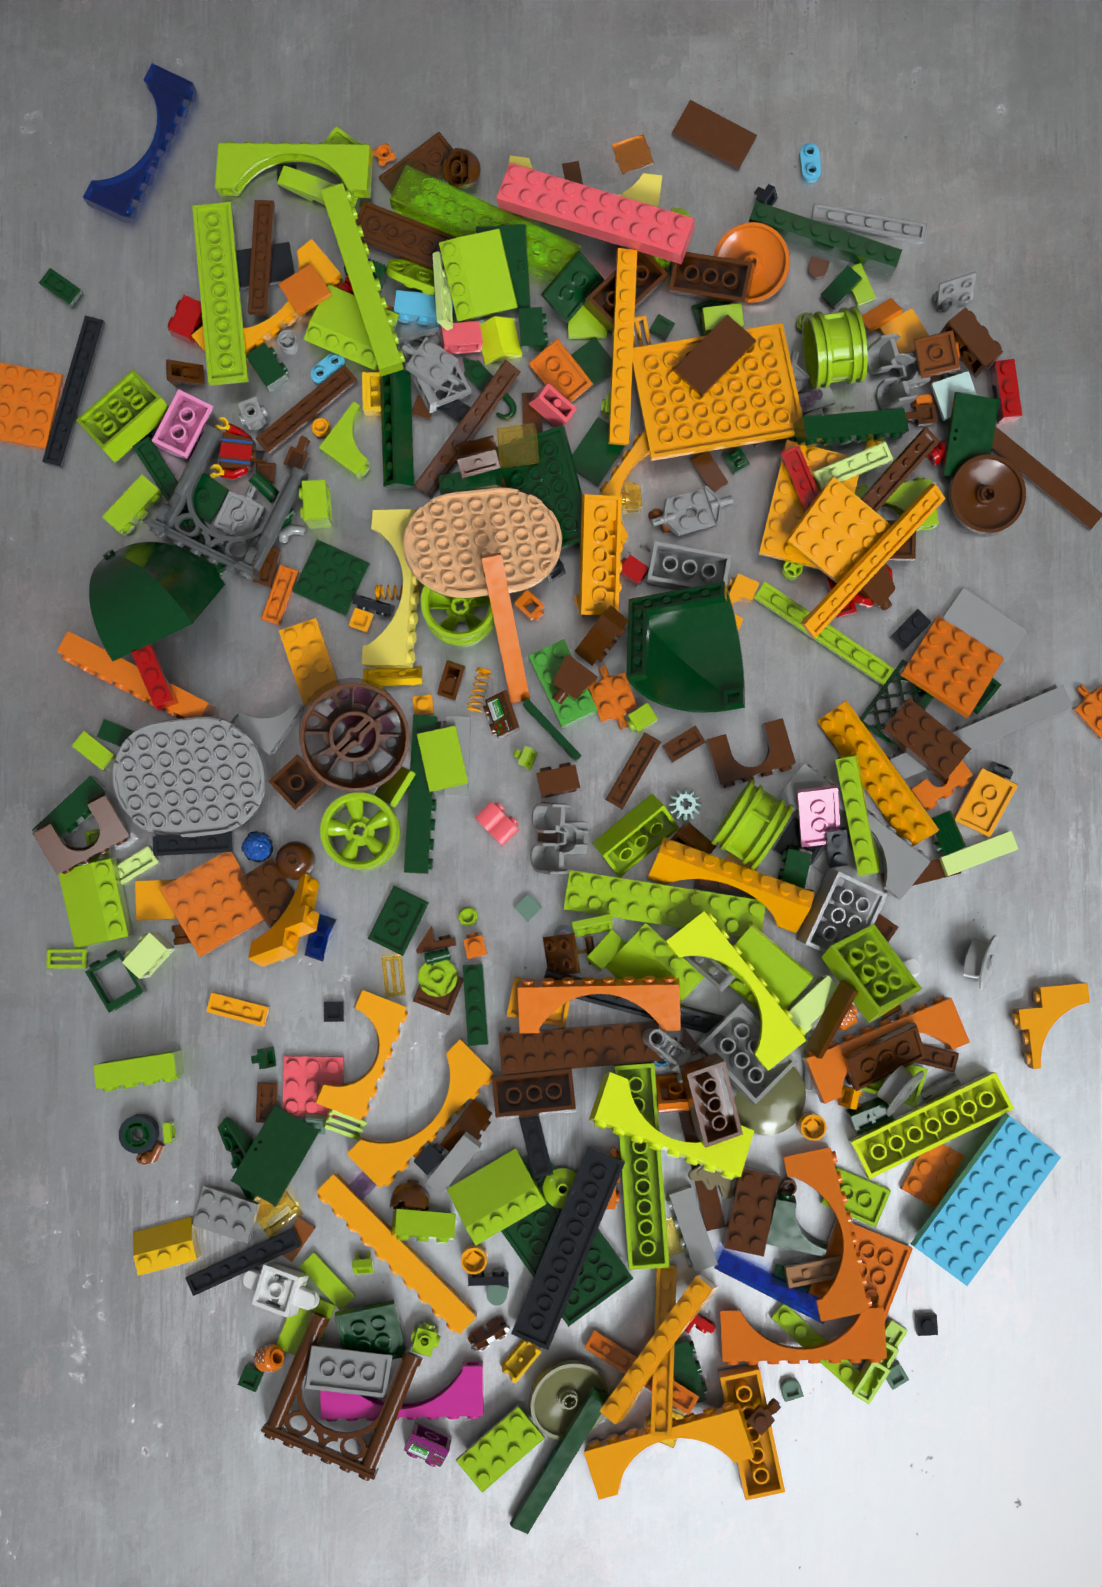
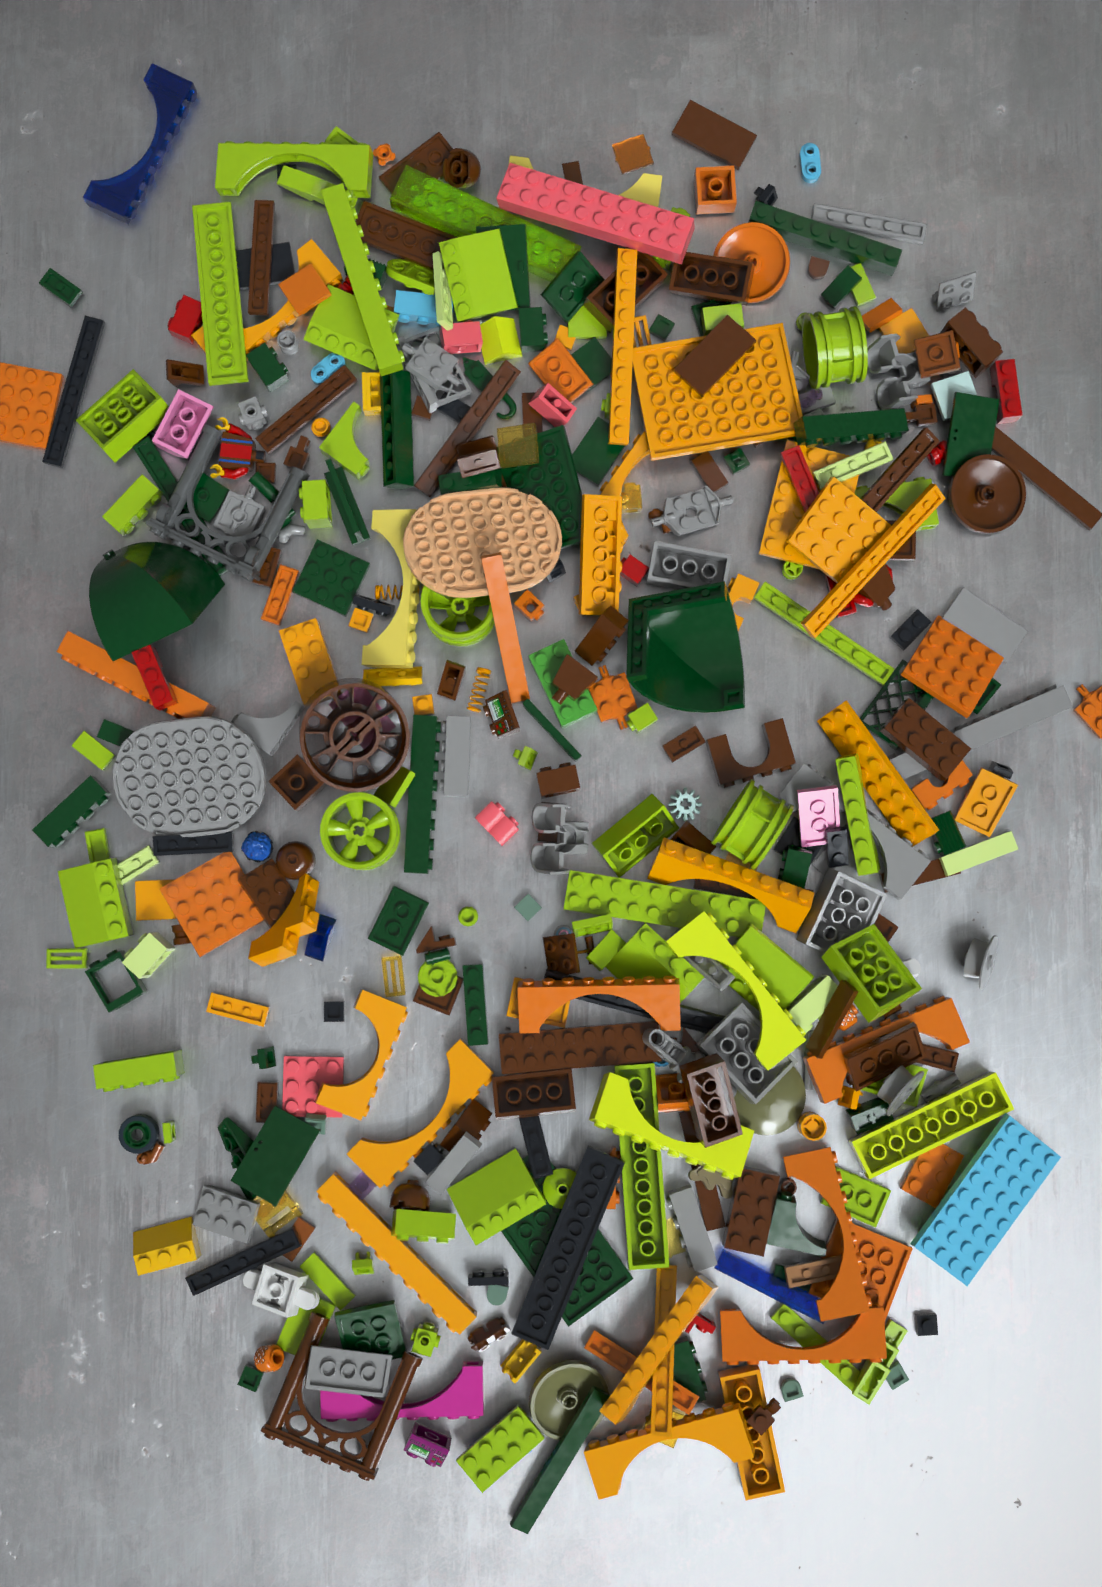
arch [32,792,129,875] -> none
lime tile [323,1109,367,1140] -> none
lime tile [417,725,469,792] -> none
light orange wheel [461,1242,488,1274] -> none
orange brick [463,932,488,959] -> none
reddish brown tile [606,732,661,809] -> none
light orange arch [1012,982,1090,1069] -> none
none -> dark green fence [324,458,371,546]
none -> light orange tile [554,325,576,351]
none -> orange brick [694,166,737,215]

